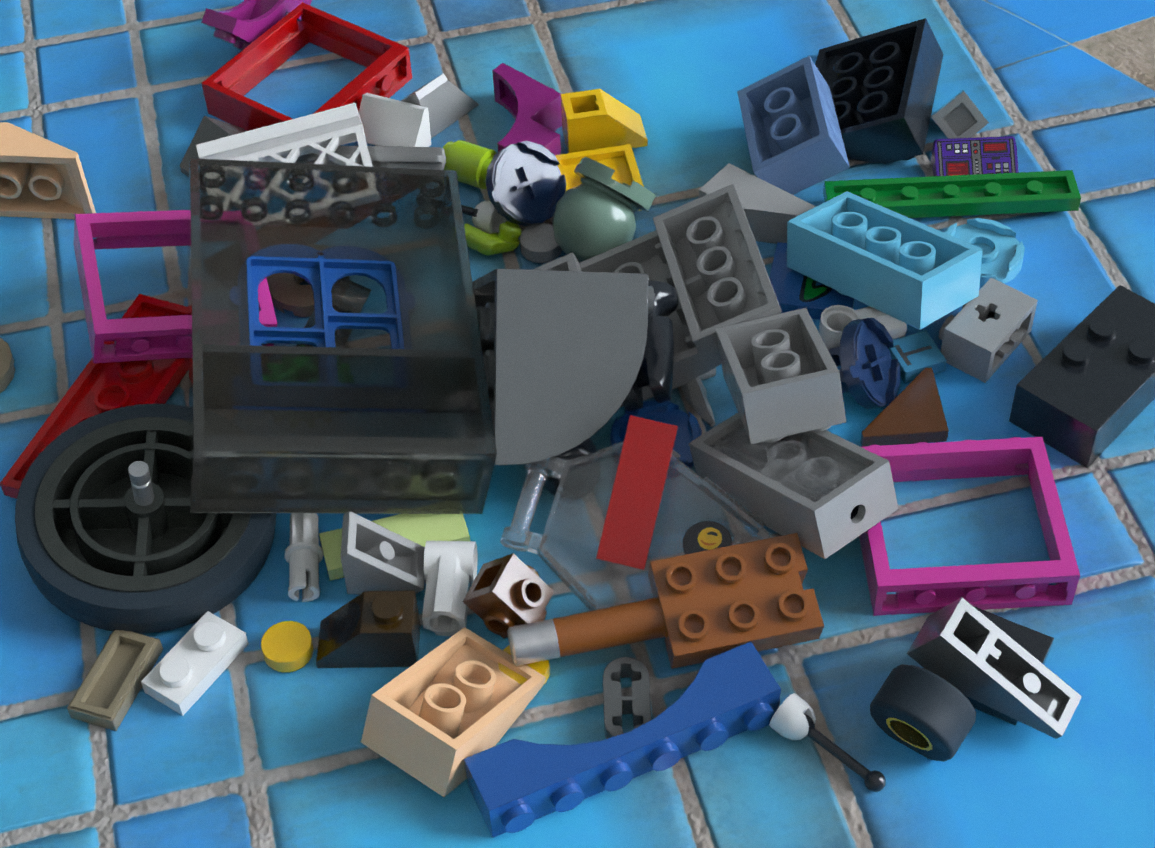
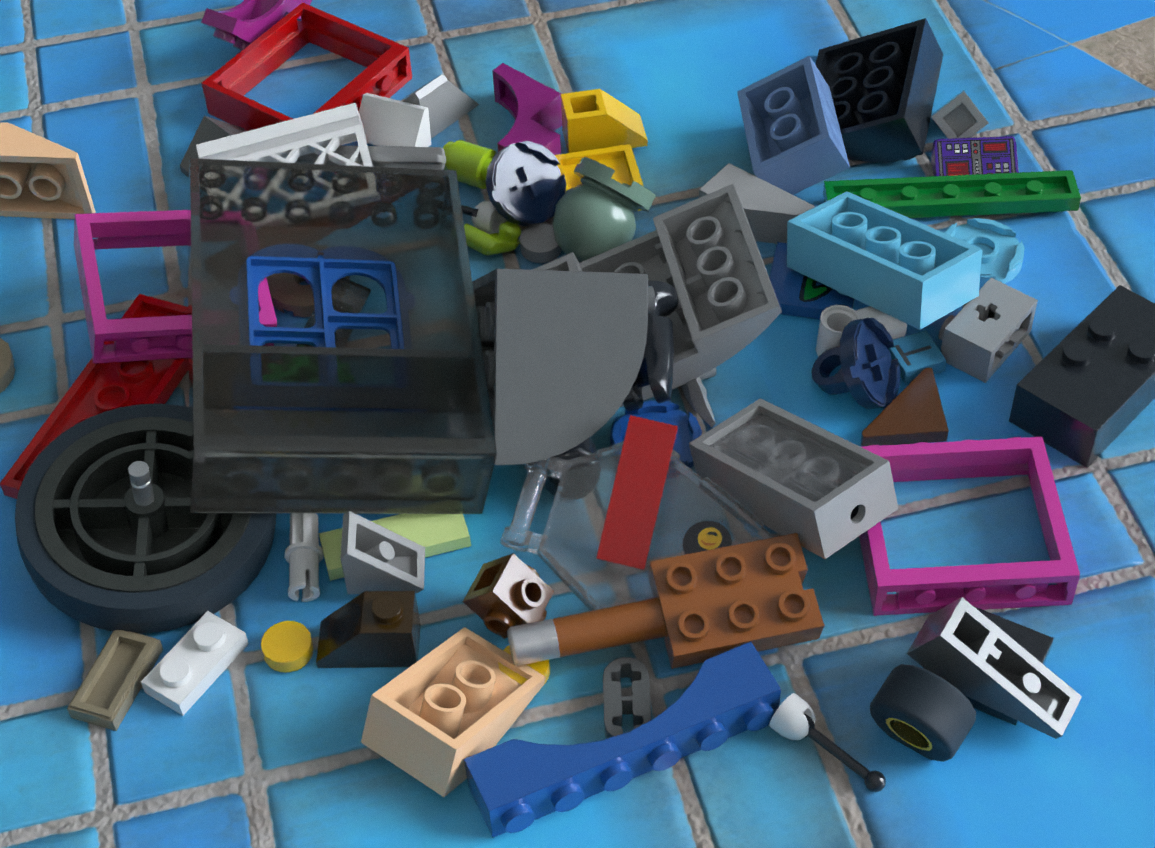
white piece [422,541,478,636] -> none
light grey brick [715,308,846,444] -> none

